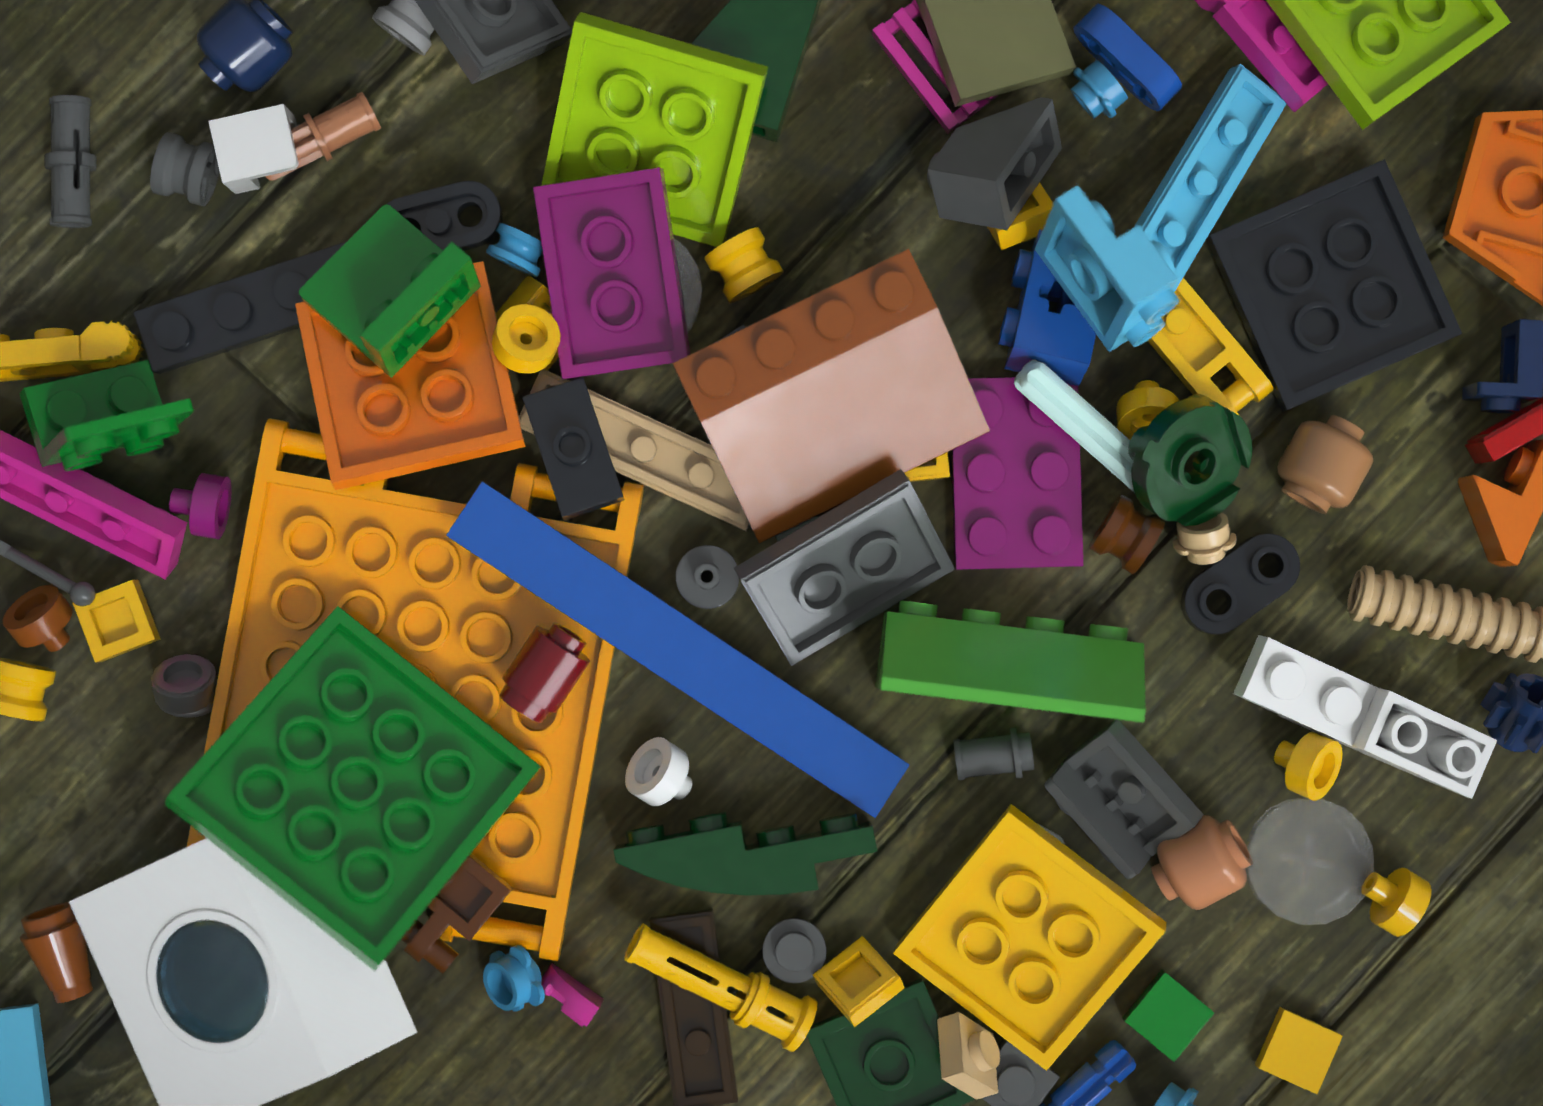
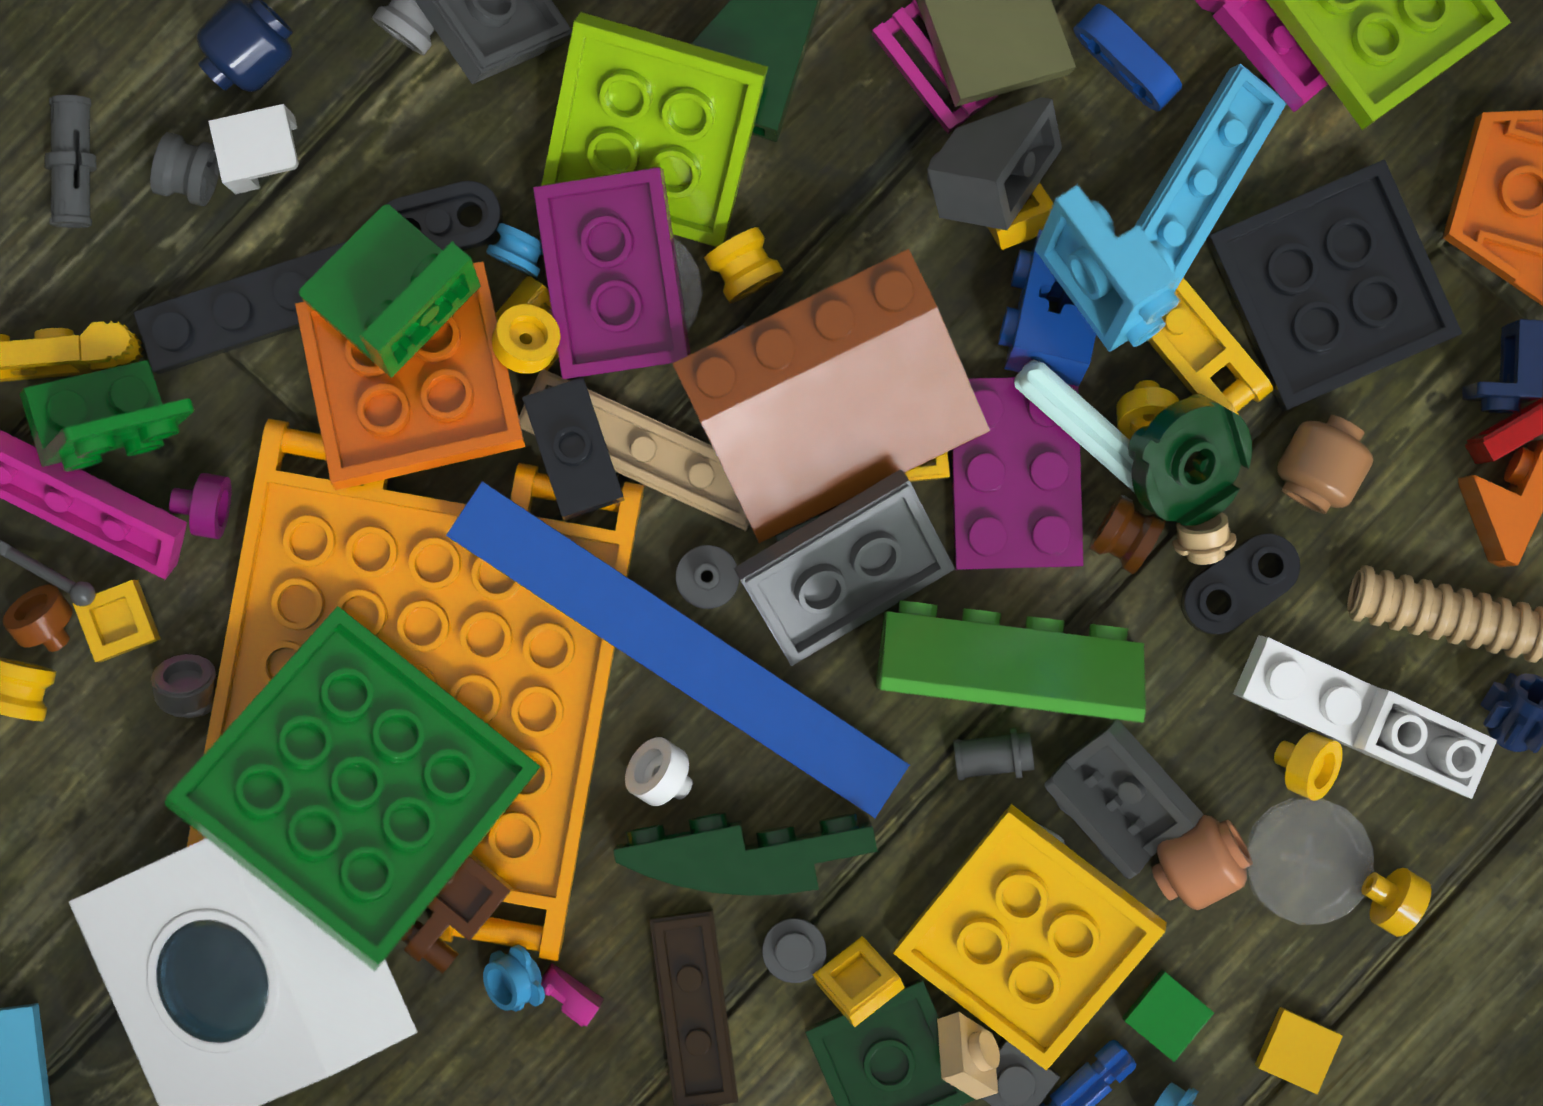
dark orange cone [20,902,93,1003] -> none
nougat axle [265,92,381,181] -> none
dark red brick [499,622,590,723] -> none
yellow pin [624,923,818,1052] -> none
dark azure plate [1070,60,1128,119] -> none

